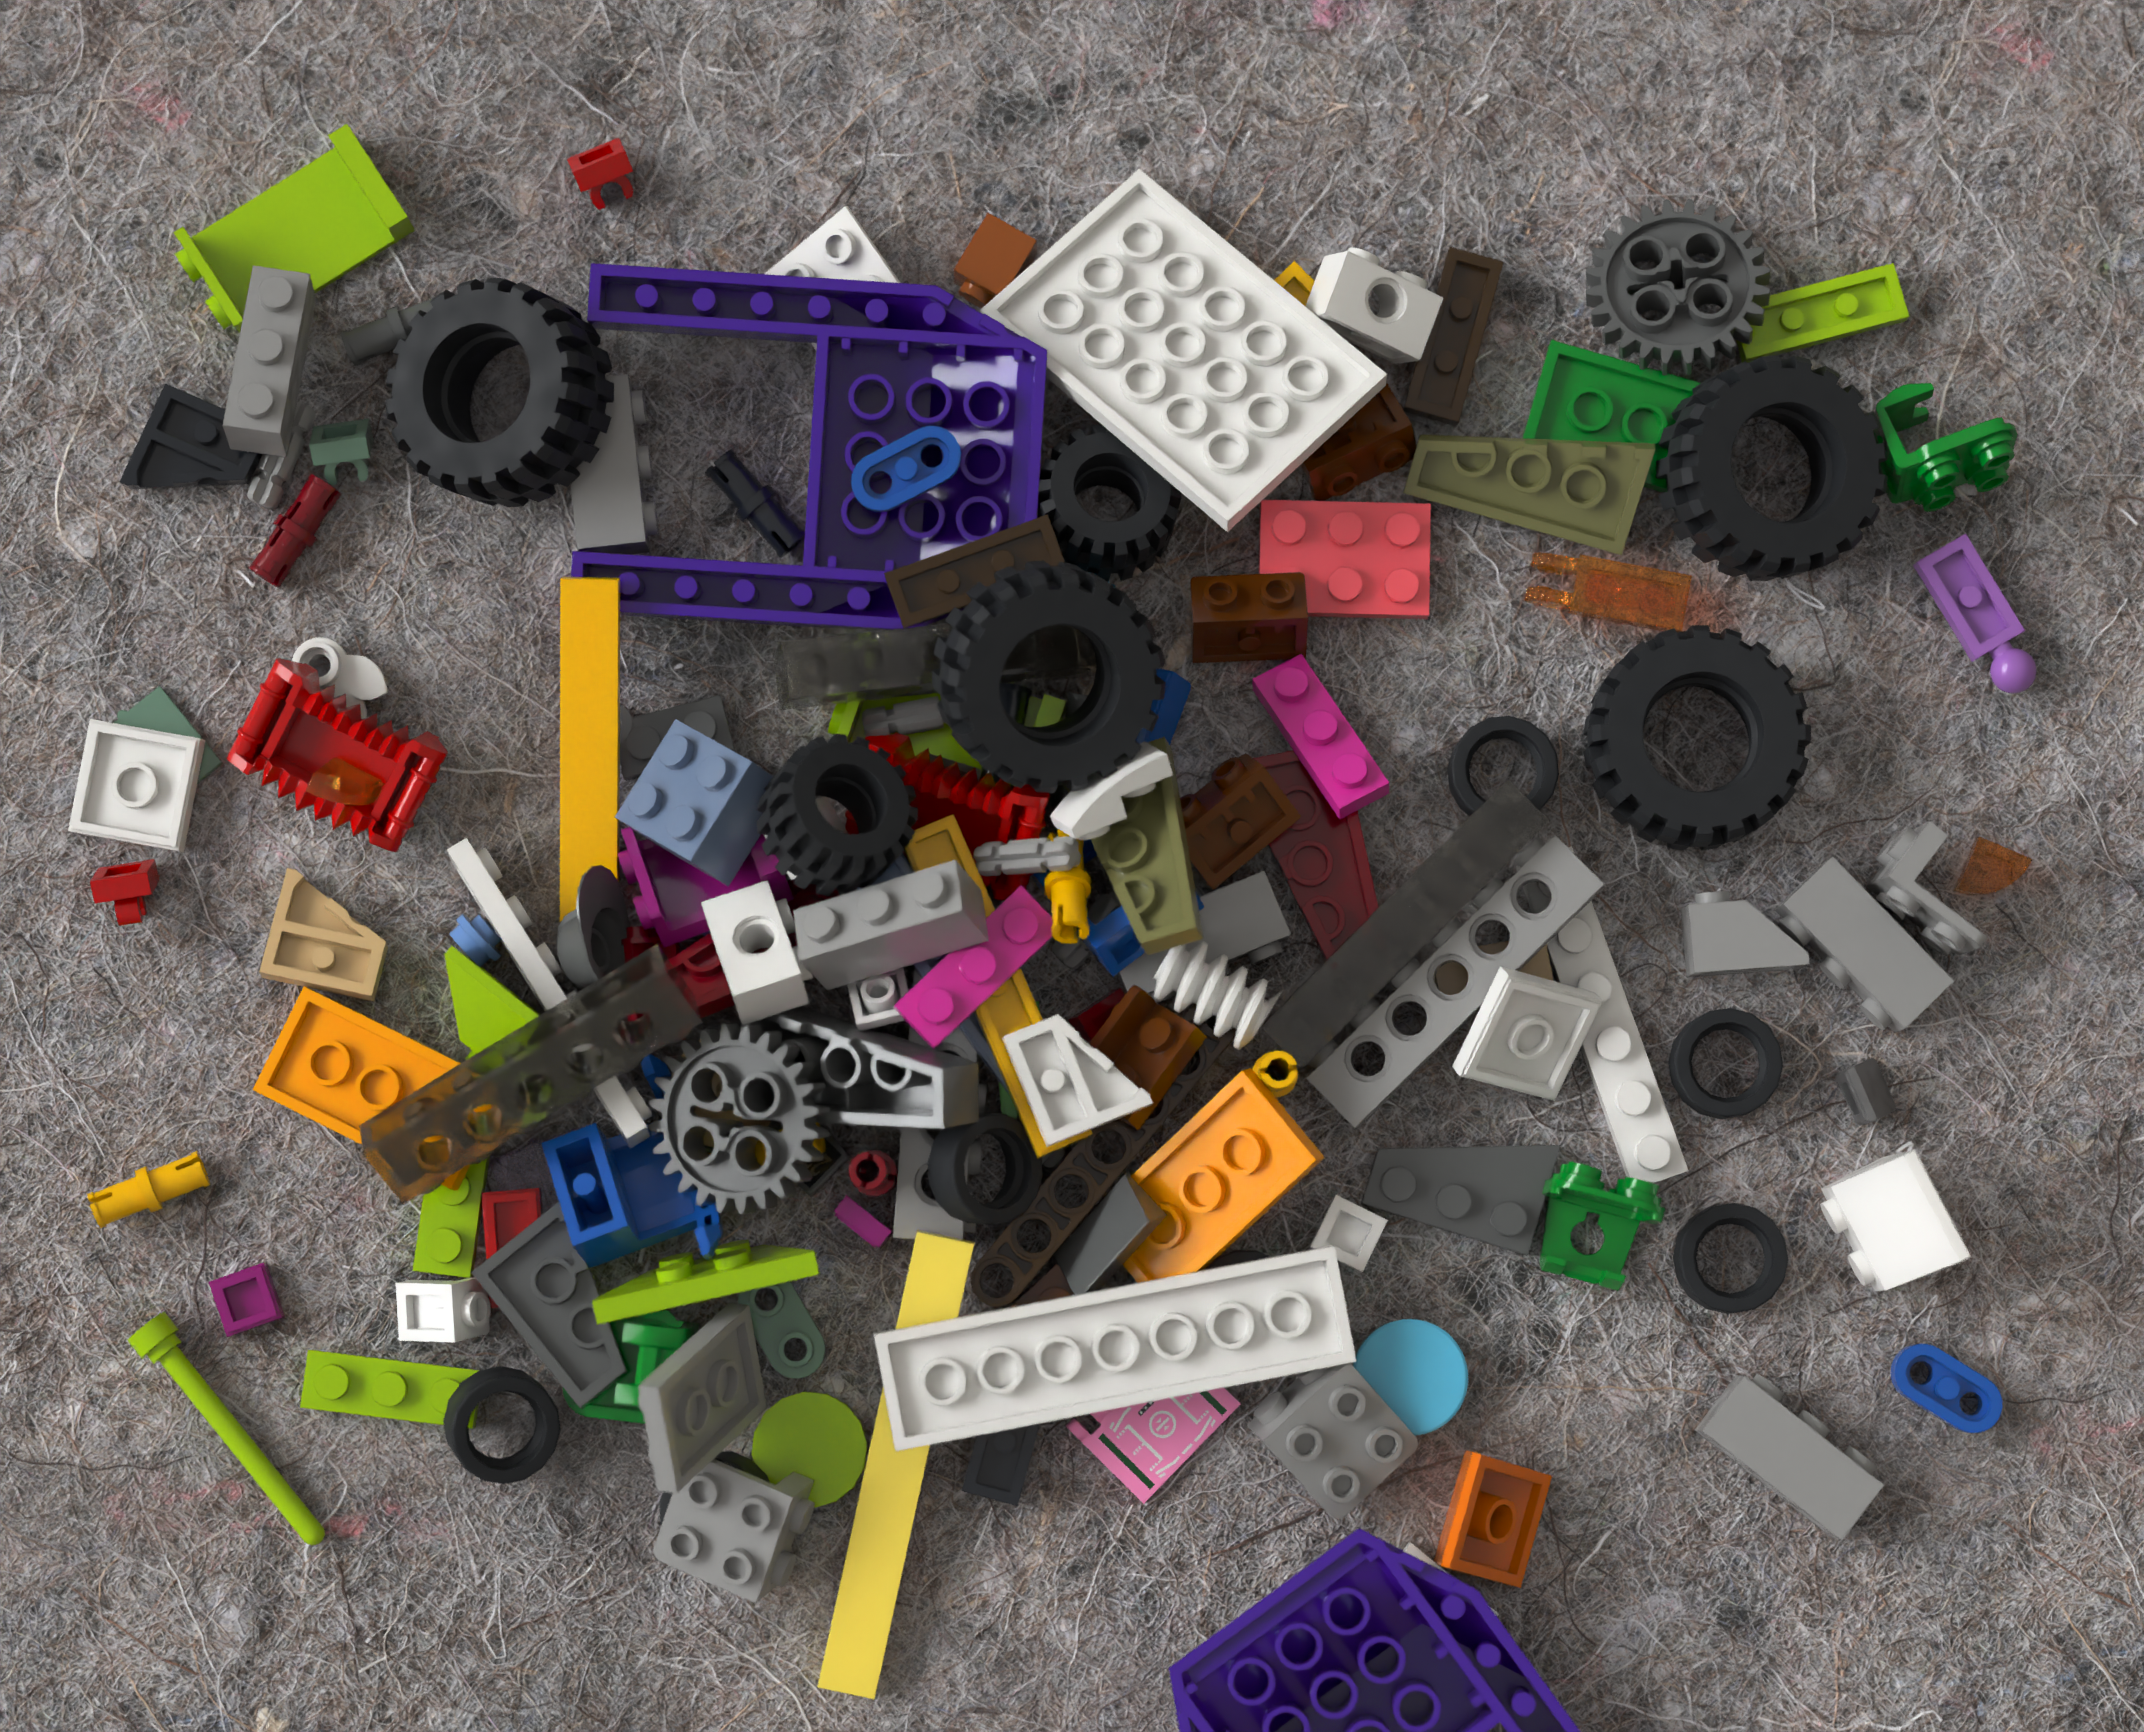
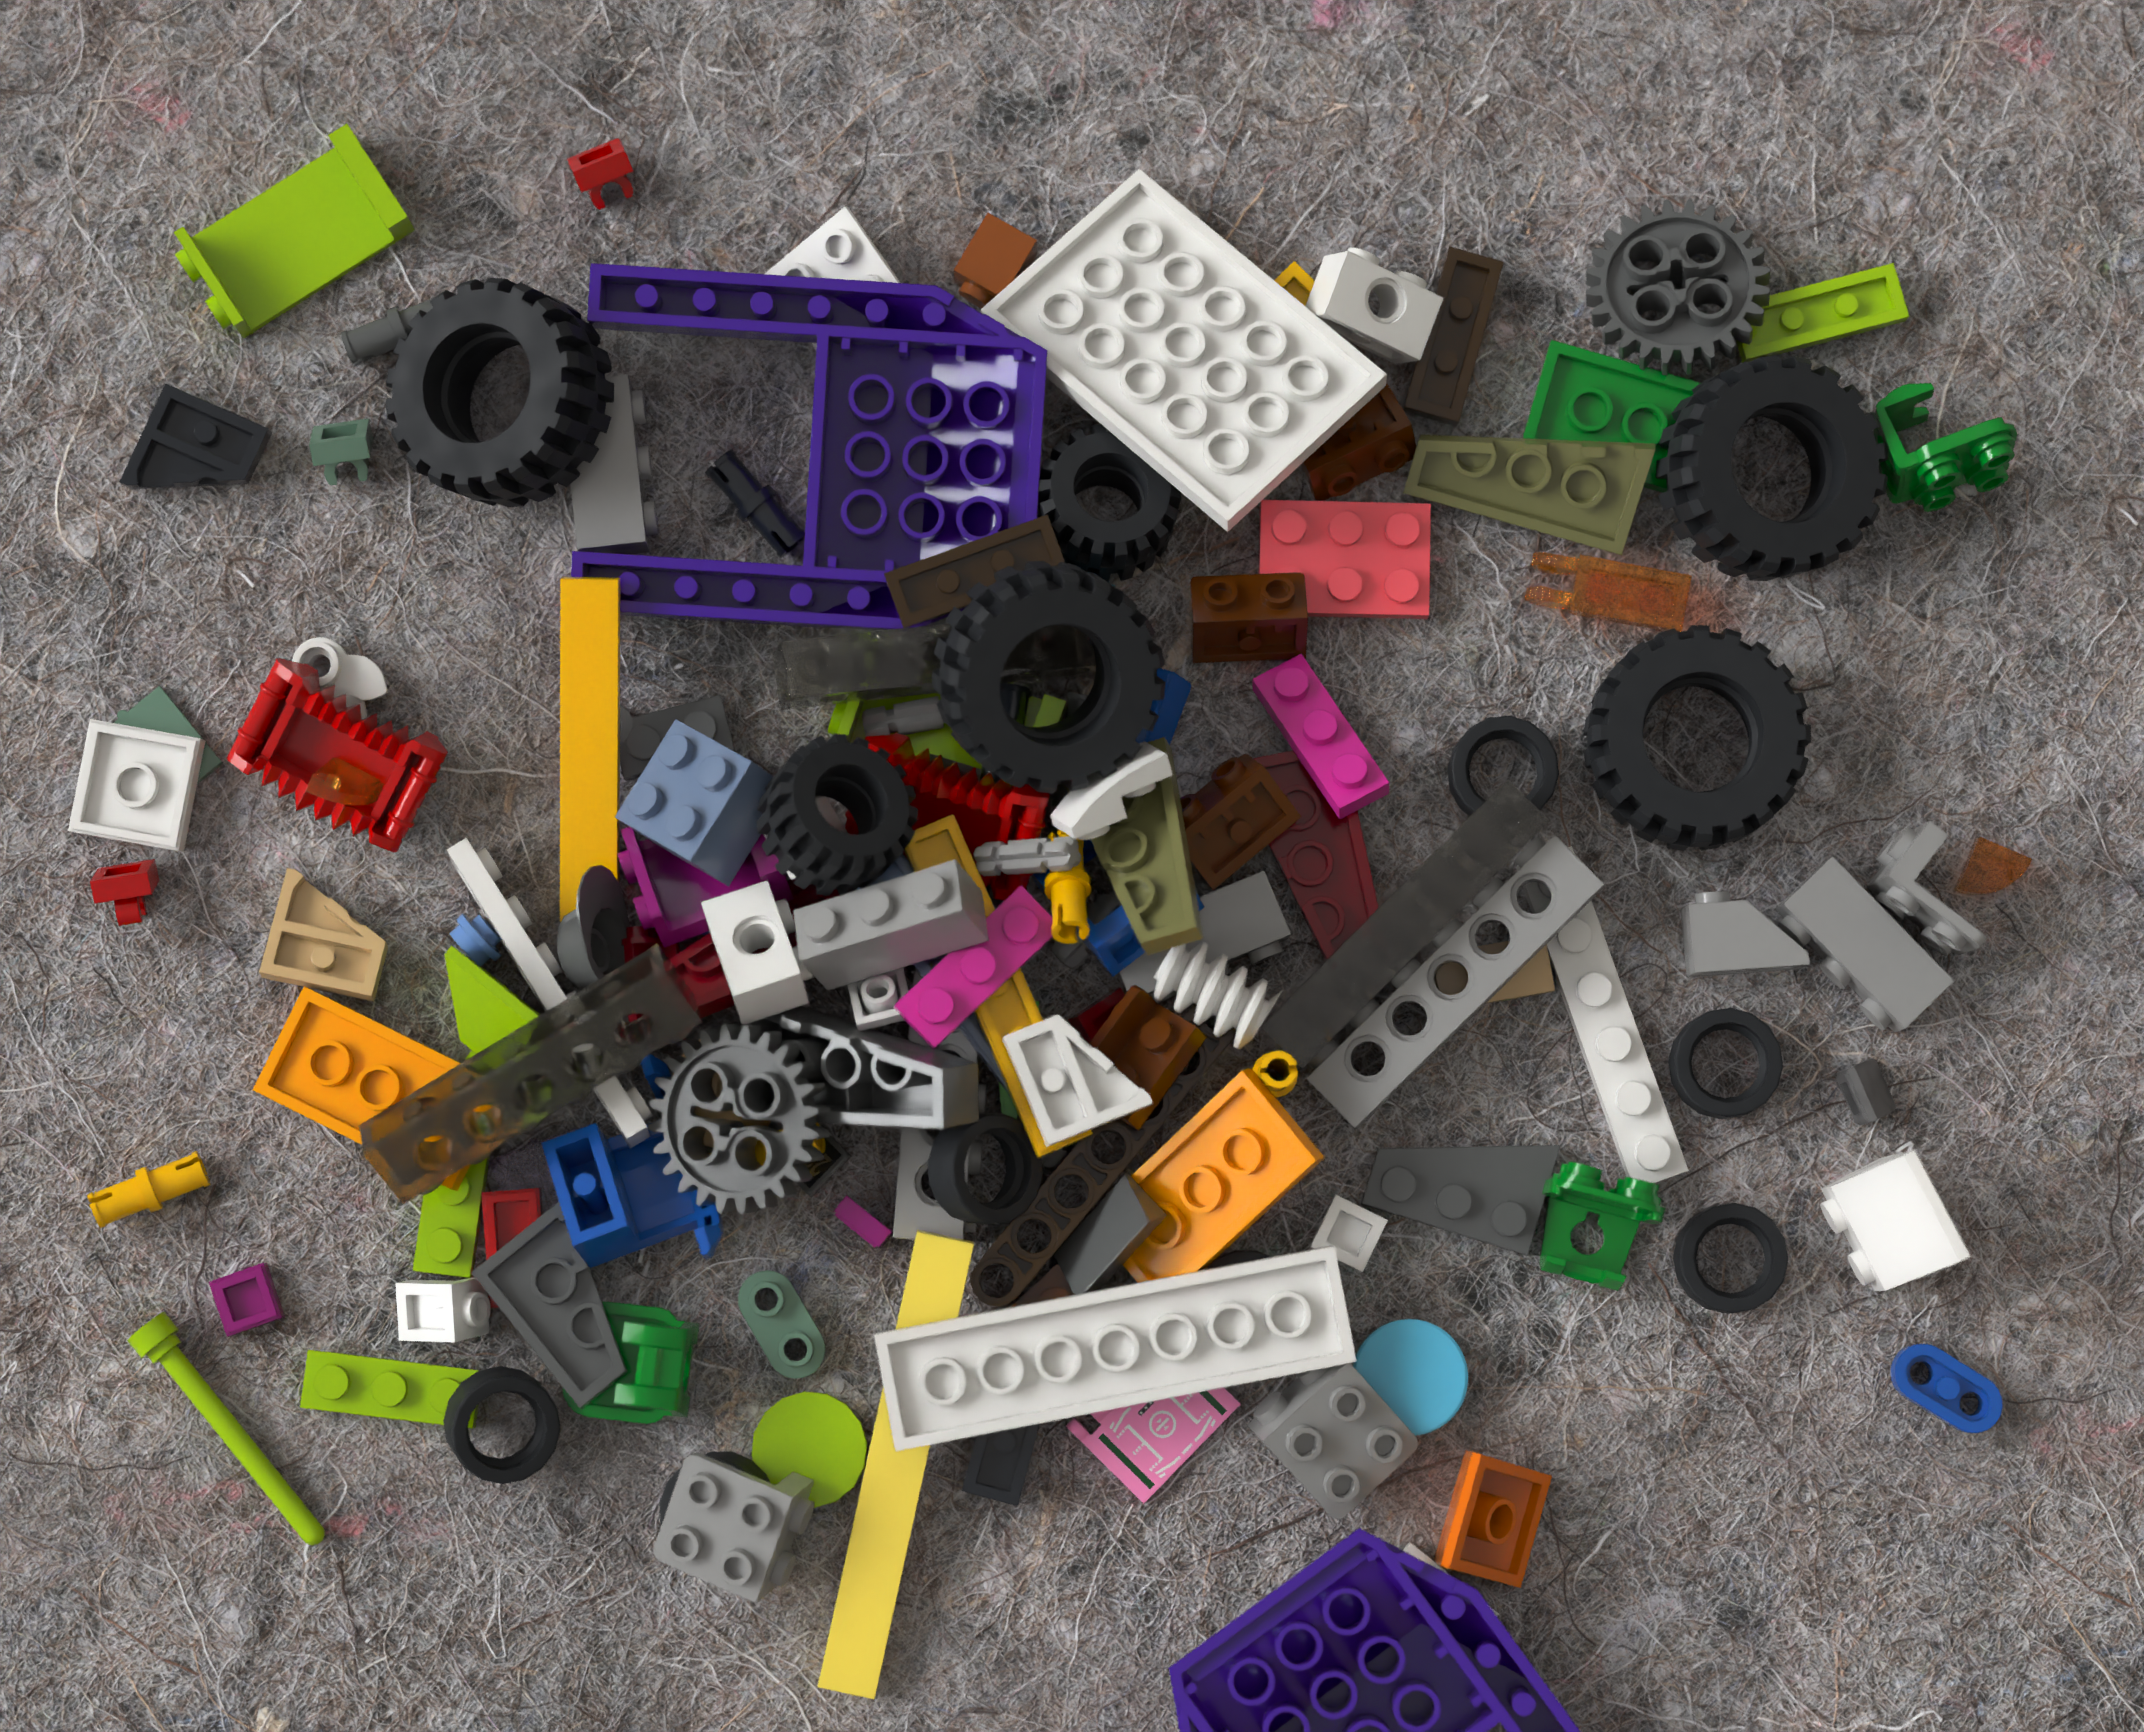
light grey brick [223,266,316,457] -> none
light grey axle [247,401,316,510] -> none
dark red pin [248,474,342,589] -> none
lime wing [592,1239,820,1324] -> none
light grey plate [638,1303,767,1493] -> none
dark red pin [849,1150,898,1196] -> none
blue plate [851,426,961,512] -> none
white tile [1452,966,1603,1101] -> none
light grey brick [1694,1374,1884,1540] -> none
medium lavender plate [1913,533,2037,694] -> none

